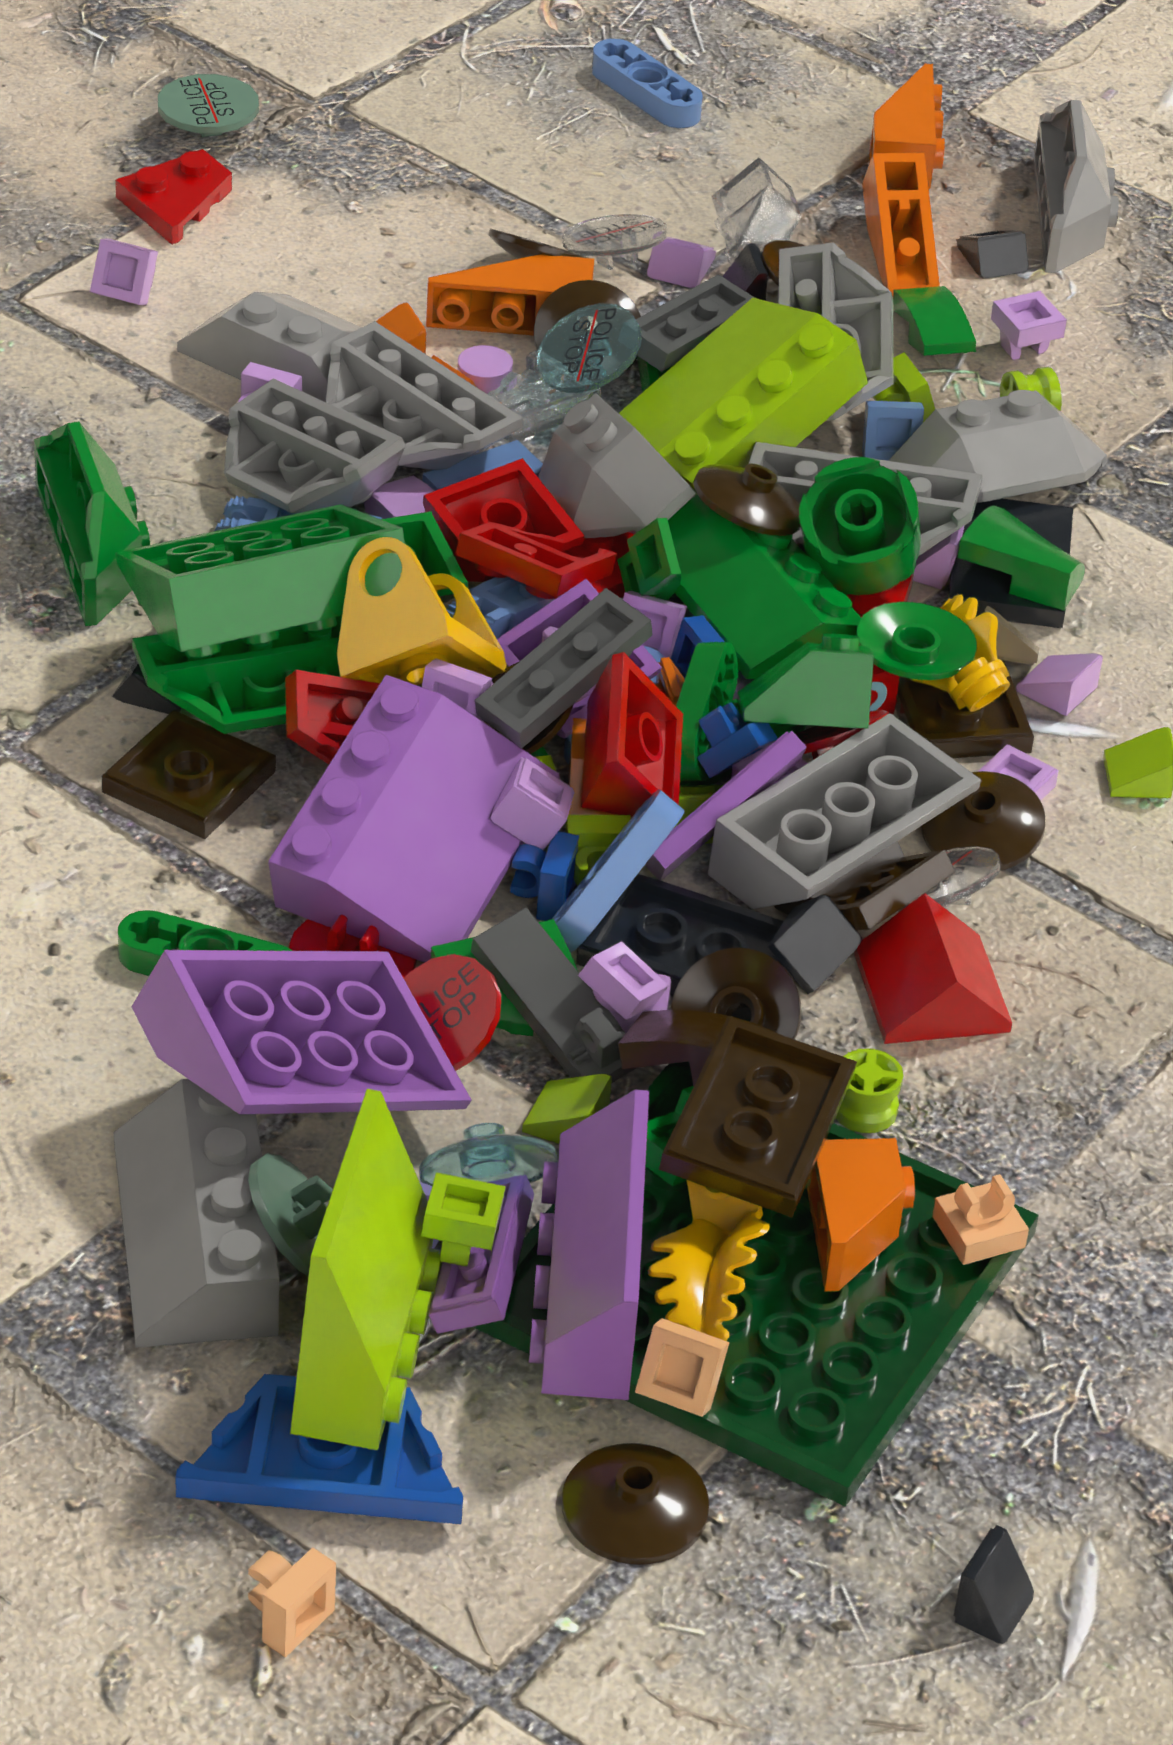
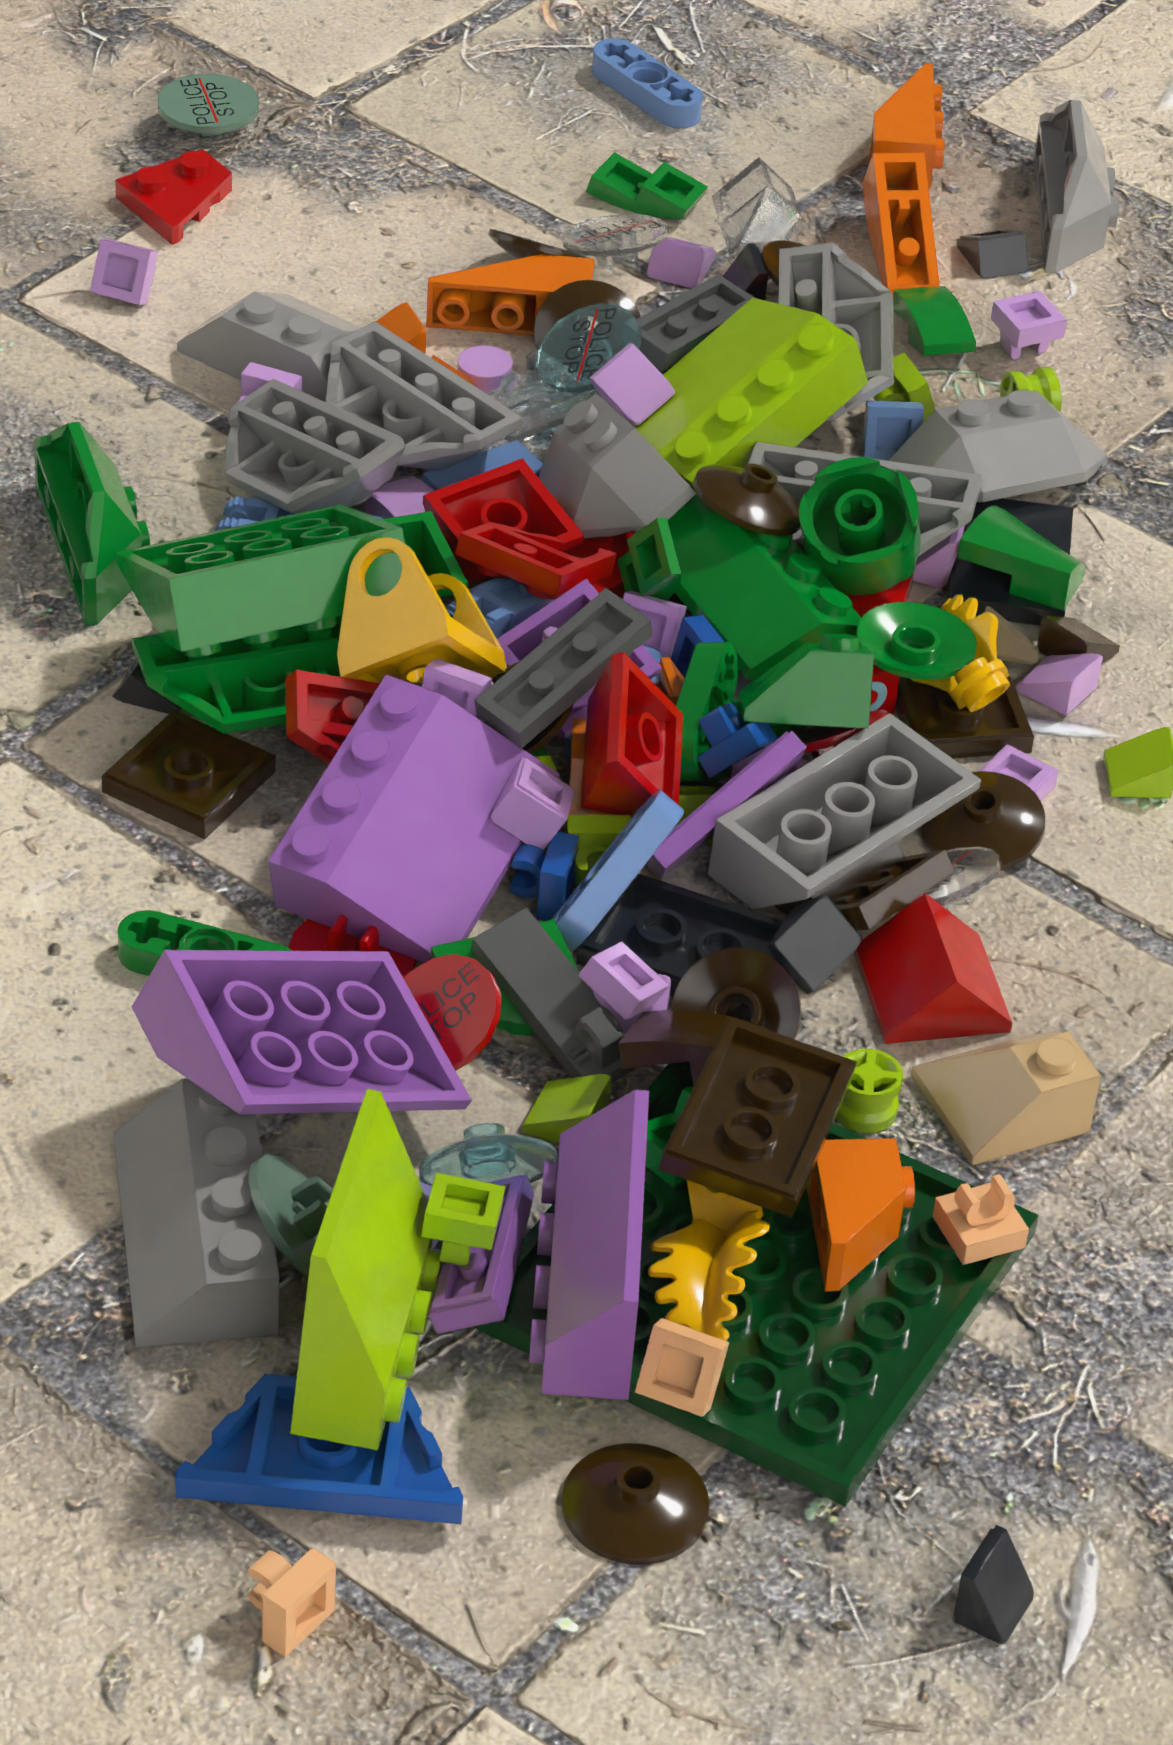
none -> green slope [586,152,708,219]
none -> lavender slope [589,343,676,426]
none -> tan slope [911,1031,1101,1166]
none -> dark brown slope [1037,616,1120,663]

